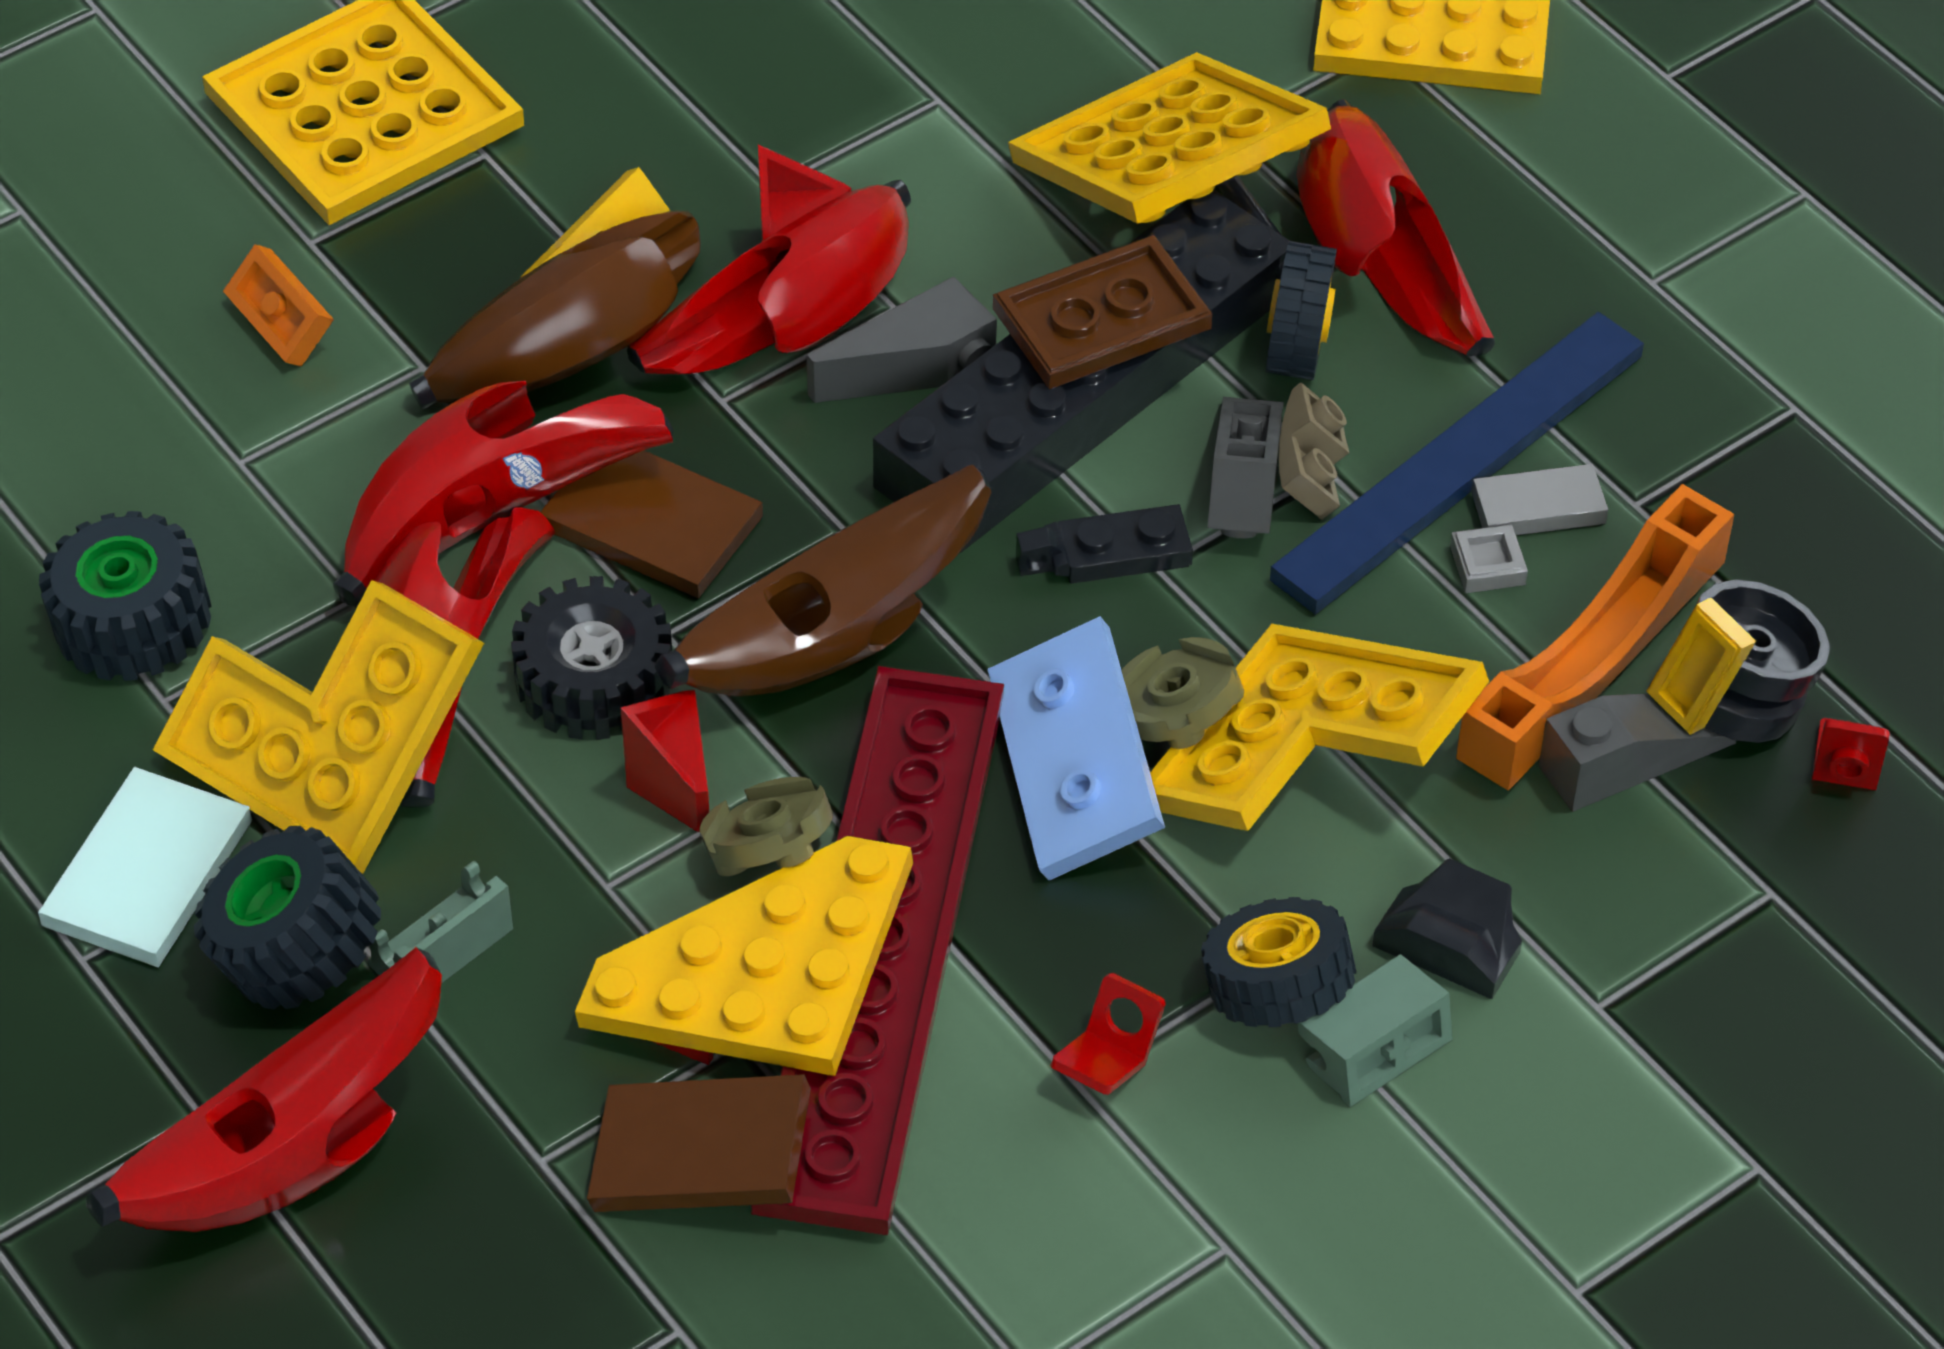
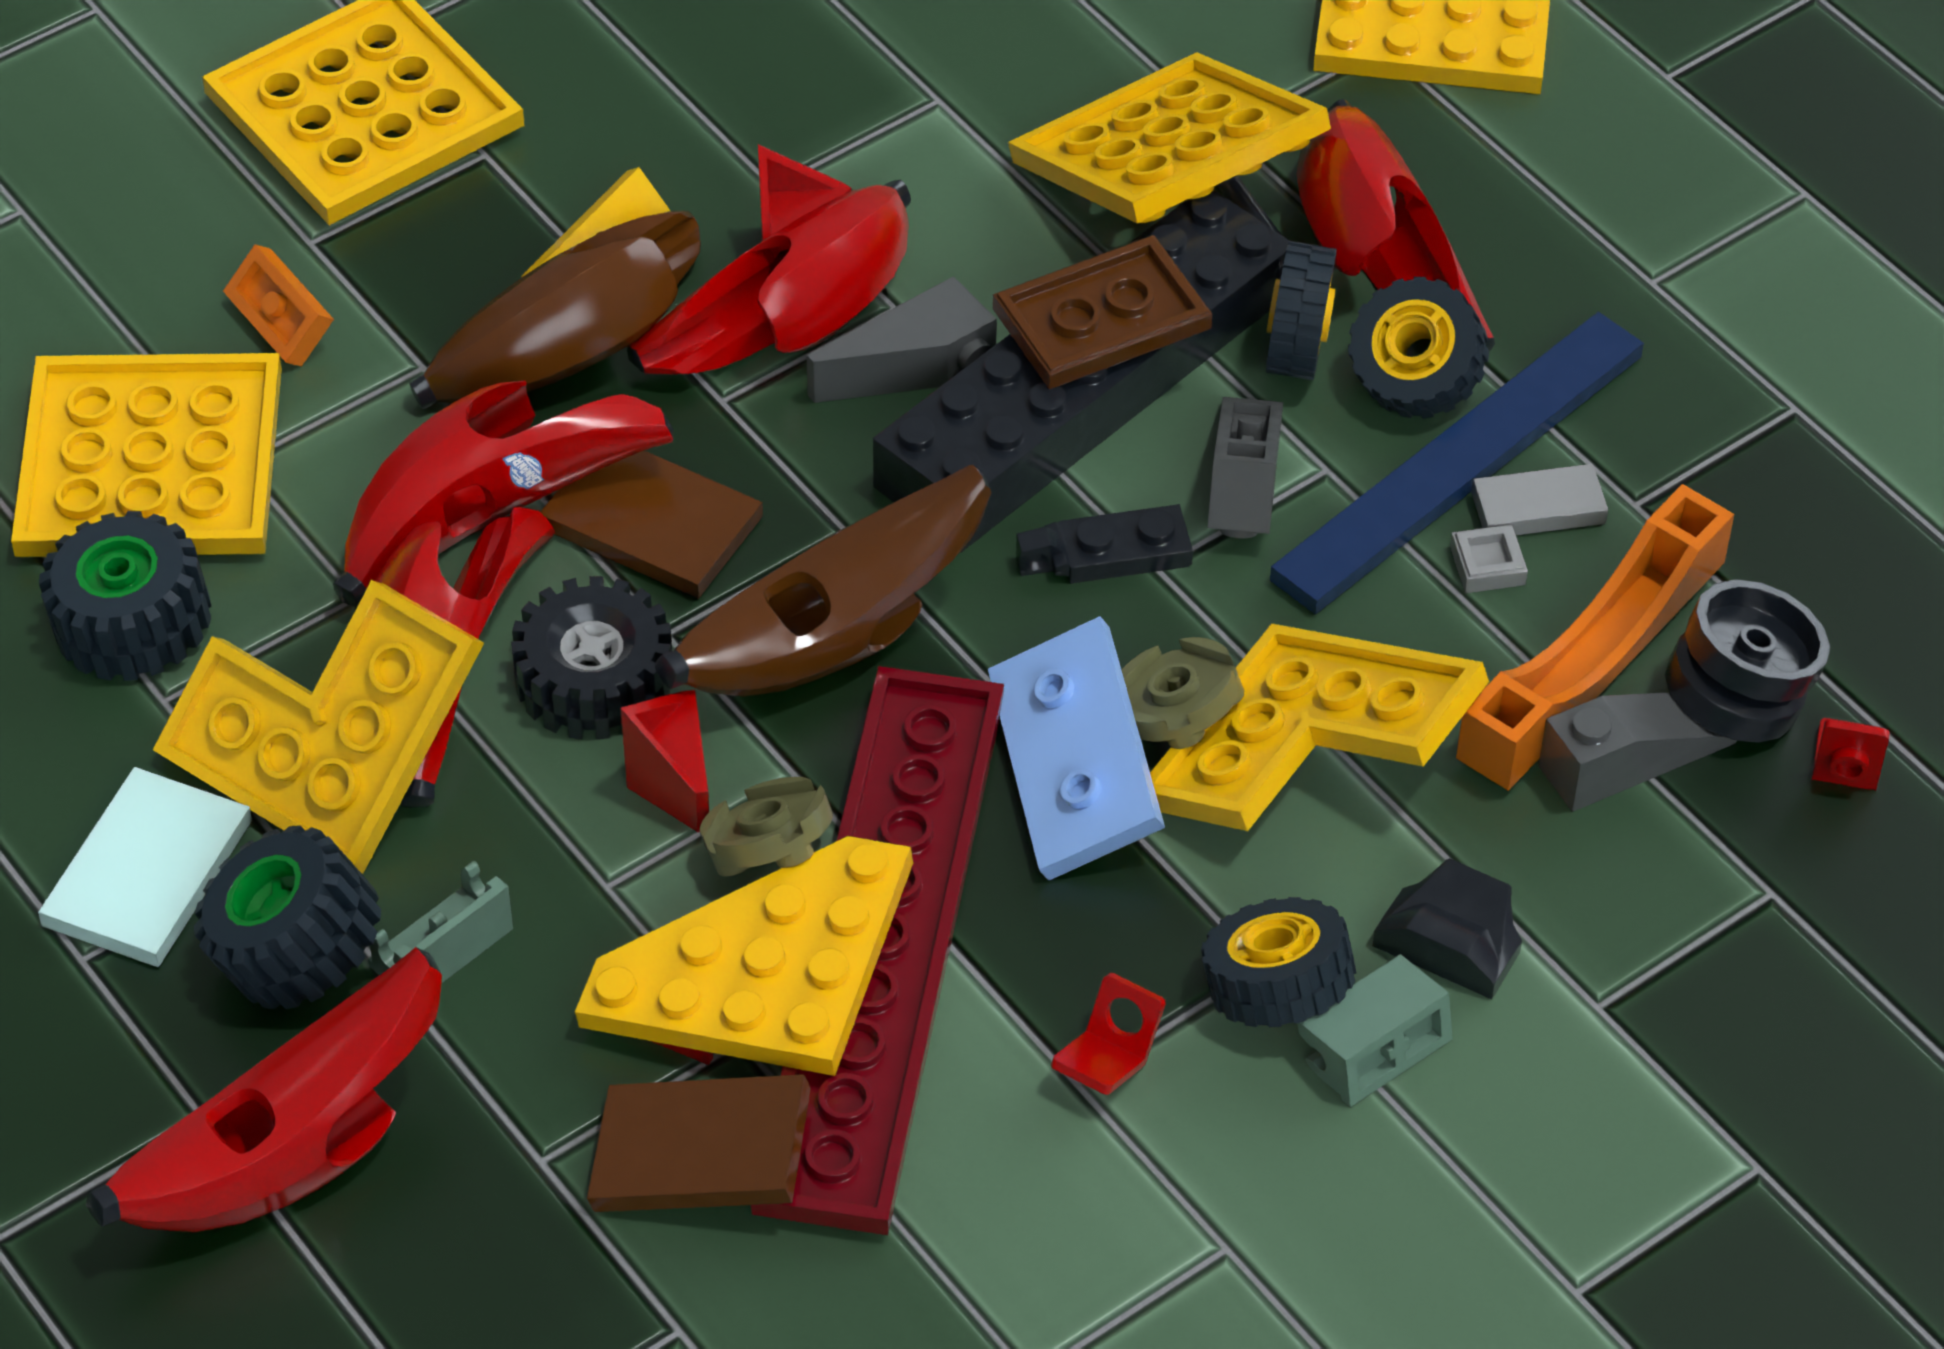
dark tan slope [1279,383,1350,520] -> none
yellow tile [1646,598,1756,735] -> none
none -> yellow plate [11,353,282,557]
none -> black wheel [1348,277,1489,419]

